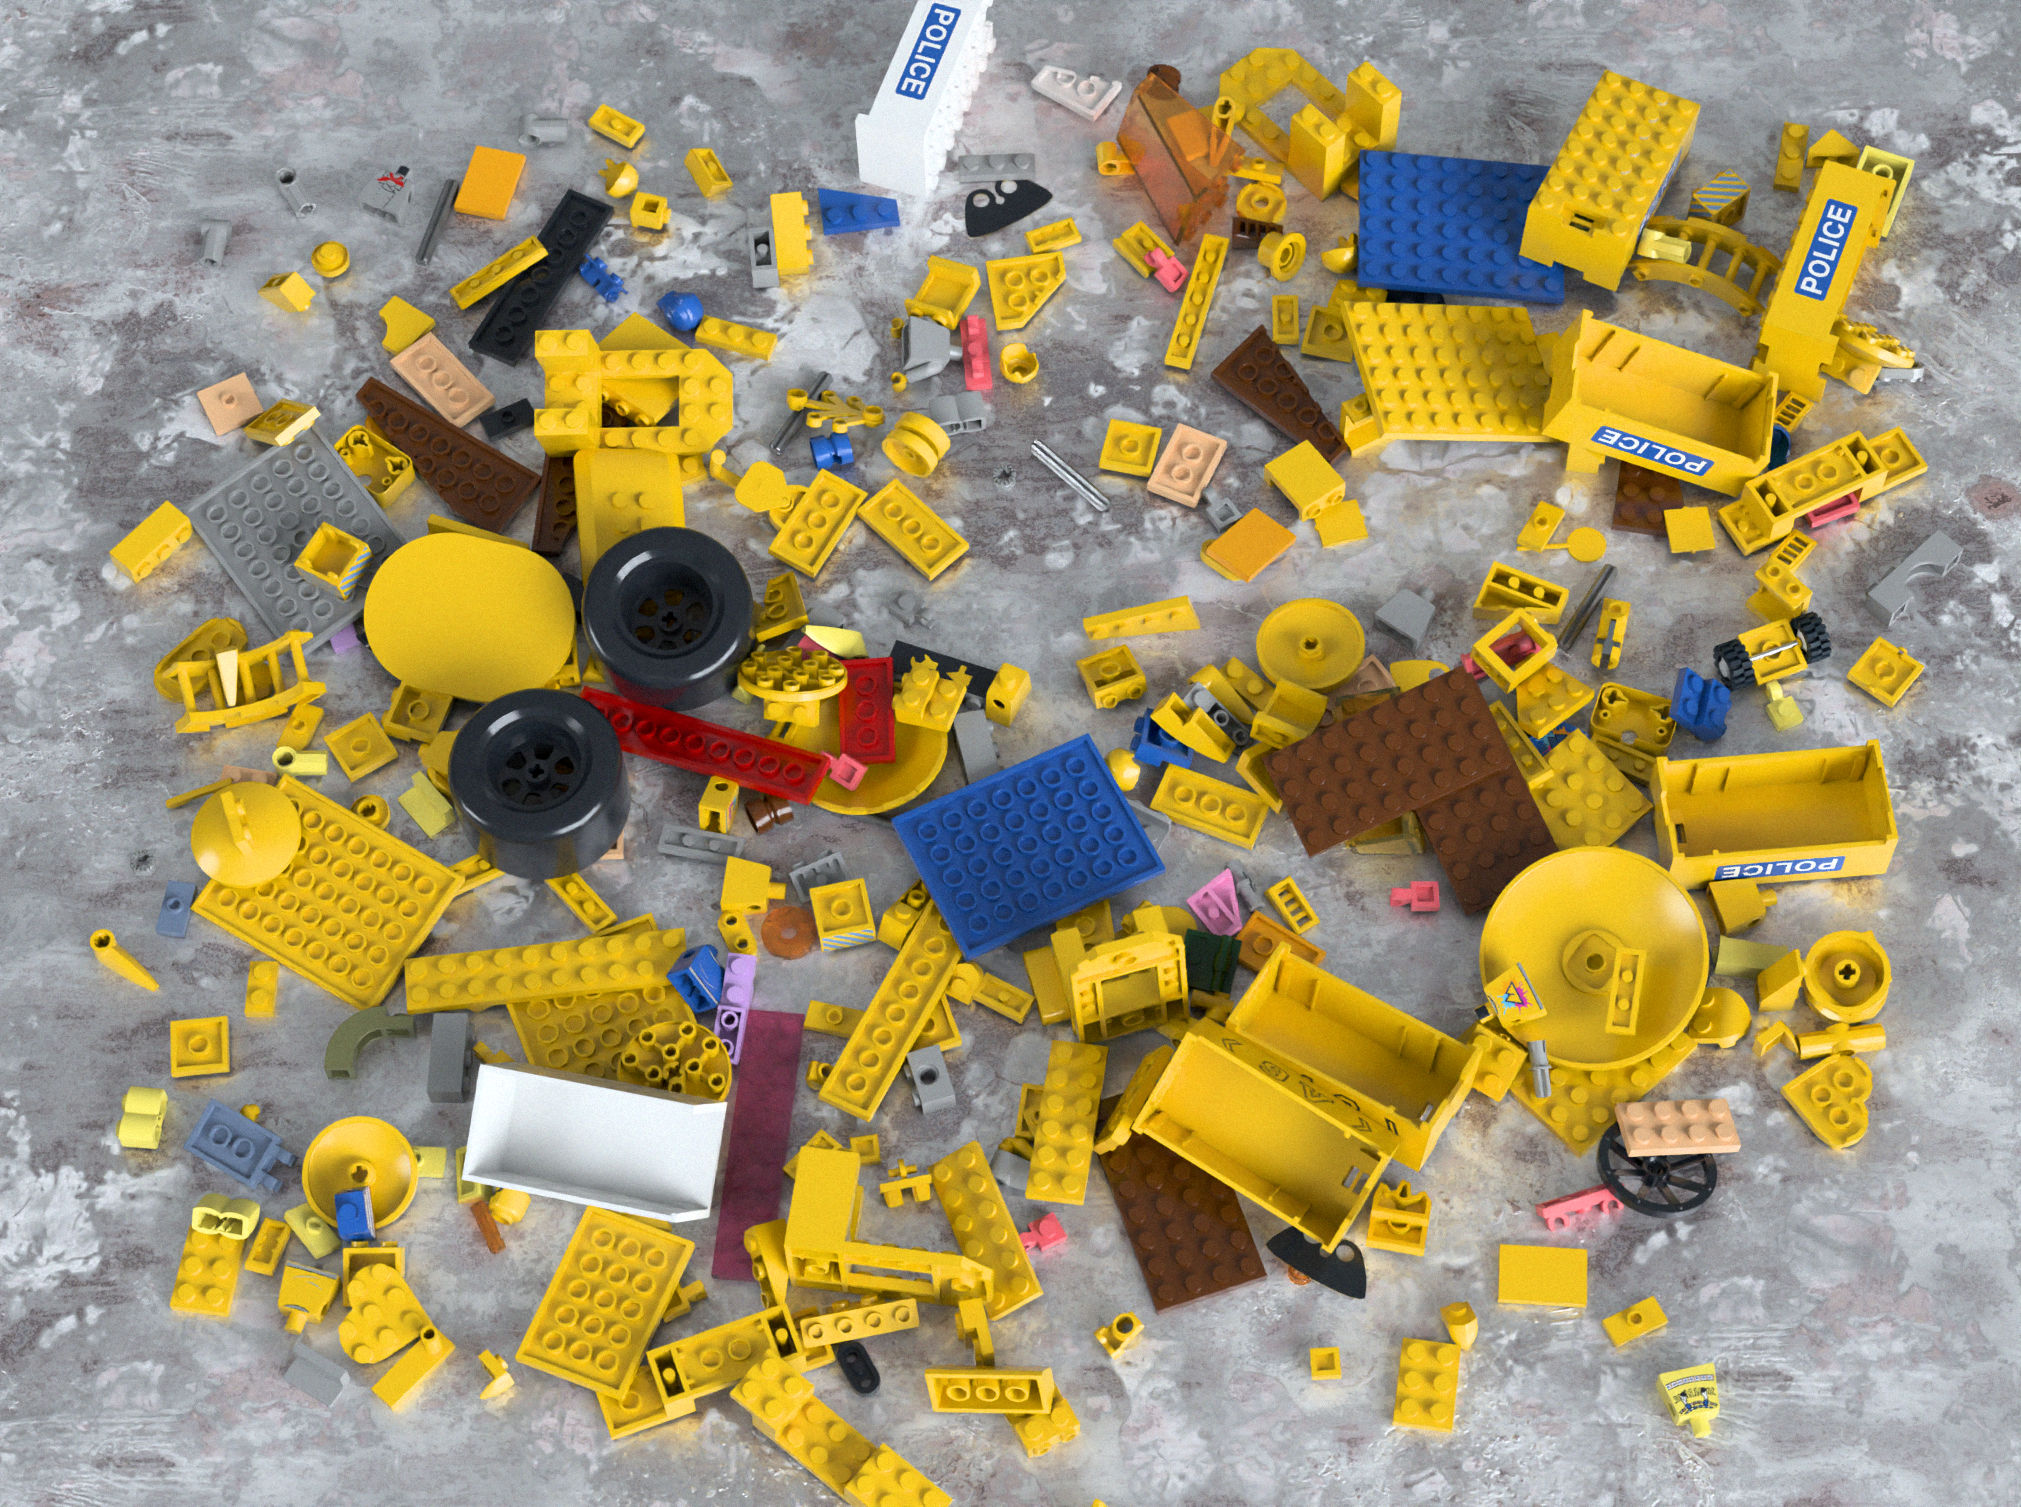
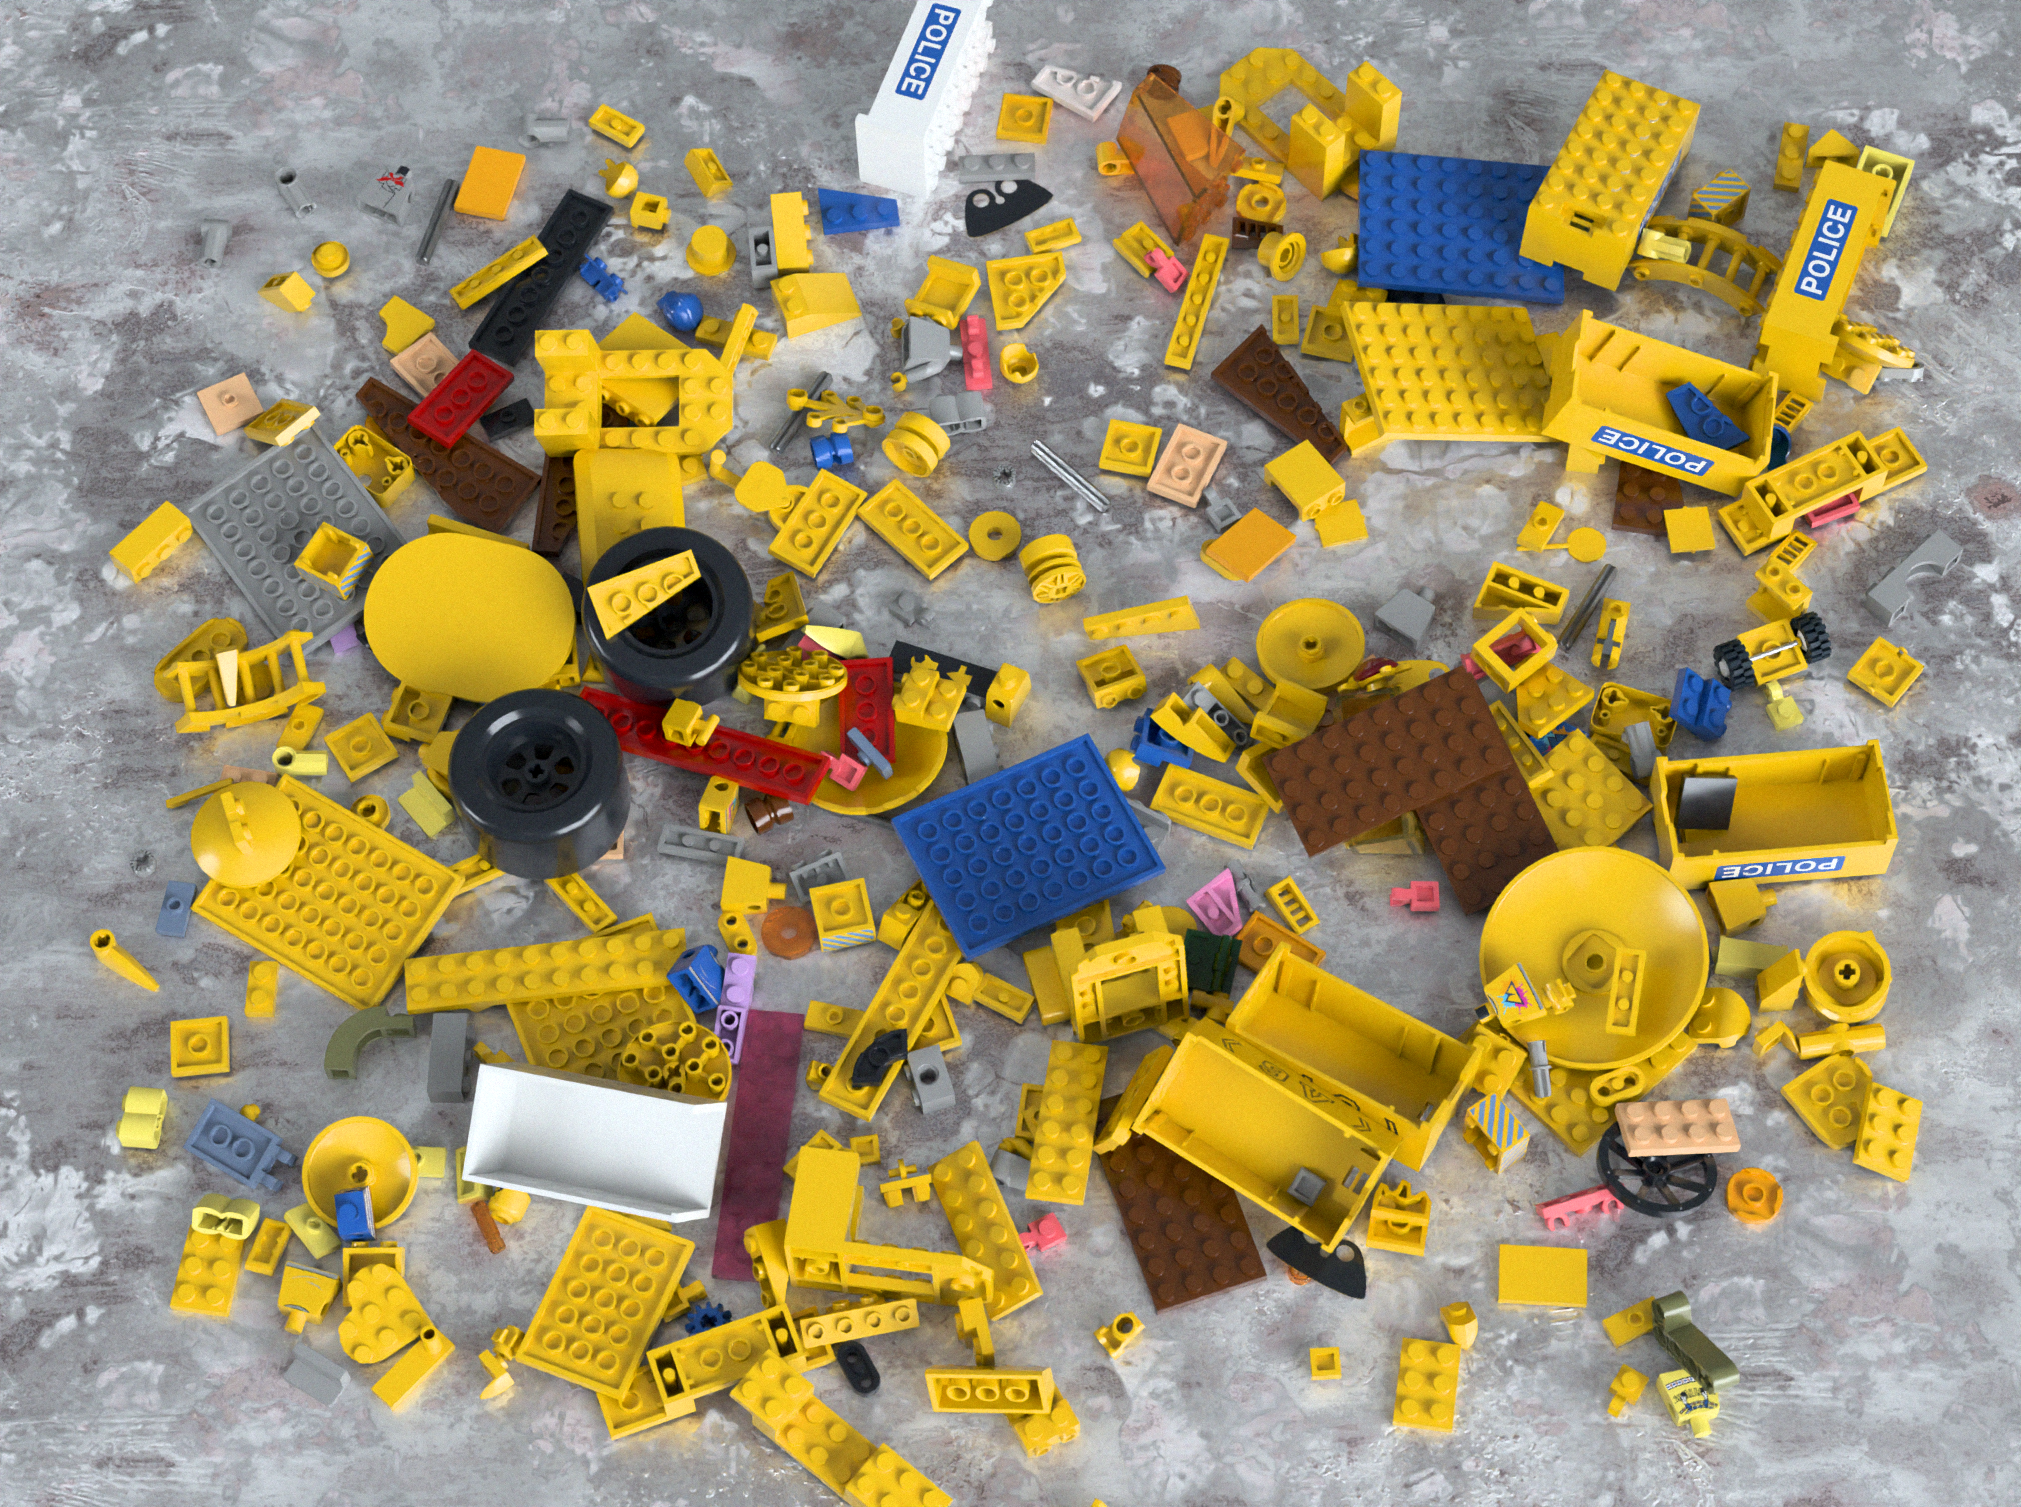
none -> red plate [407,349,515,449]
none -> yellow gear [491,1325,525,1362]
none -> yellow wing [587,550,701,640]
none -> yellow brick [662,698,720,747]
none -> blue gear [685,1301,733,1337]
none -> yellow piece [686,225,737,276]
none -> yellow plate [717,303,758,375]
none -> yellow slope [770,273,862,339]
none -> sand blue plate [847,727,893,780]
none -> black tile [852,1028,908,1088]
none -> yellow tile [968,511,1022,561]
none -> yellow tile [996,93,1053,144]
none -> yellow wheel [1019,534,1086,604]
none -> light grey tile [1287,1166,1328,1207]
none -> yellow animal [1337,657,1412,695]
none -> yellow container [1462,1091,1530,1175]
none -> yellow gear [1540,979,1577,1014]
none -> yellow plate [1589,1066,1645,1107]
none -> yellow plate [1607,1363,1649,1418]
none -> light grey piece [1624,721,1662,780]
none -> olive beam [1651,1290,1740,1394]
none -> blue wing [1665,382,1750,451]
none -> black tile [1673,774,1738,830]
none -> light orange tile [1724,1167,1783,1225]
none -> yellow plate [1853,1082,1923,1183]

